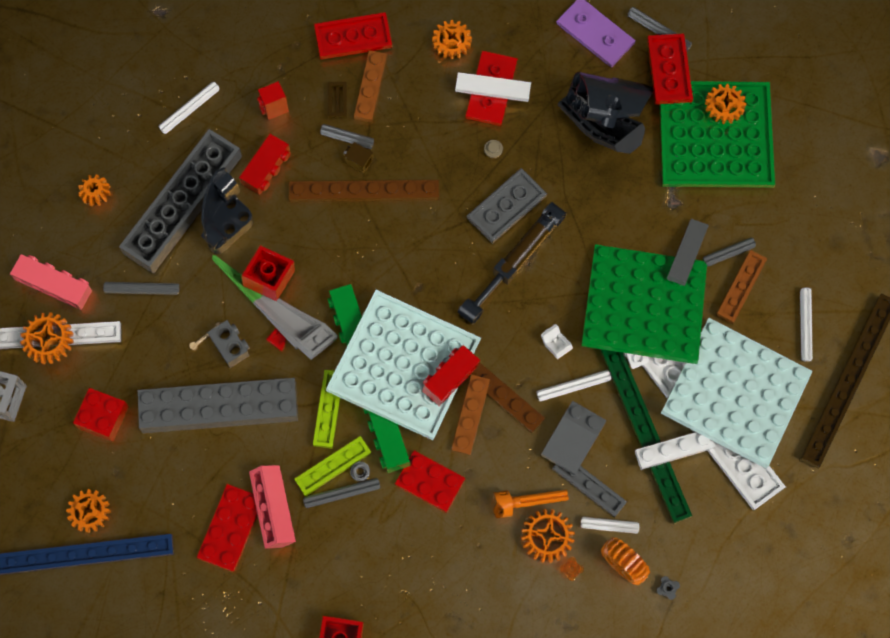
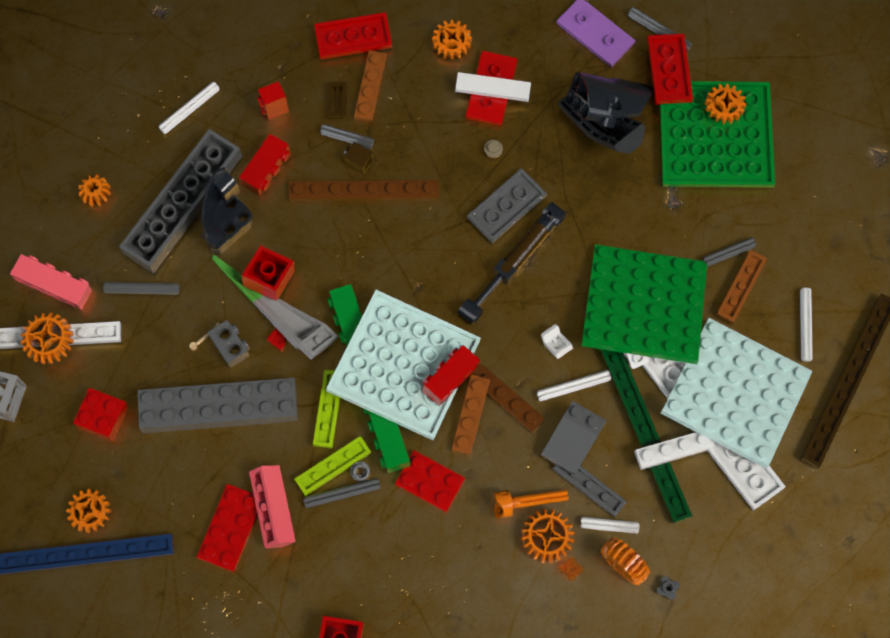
dark grey tile [667,219,709,286] -> none

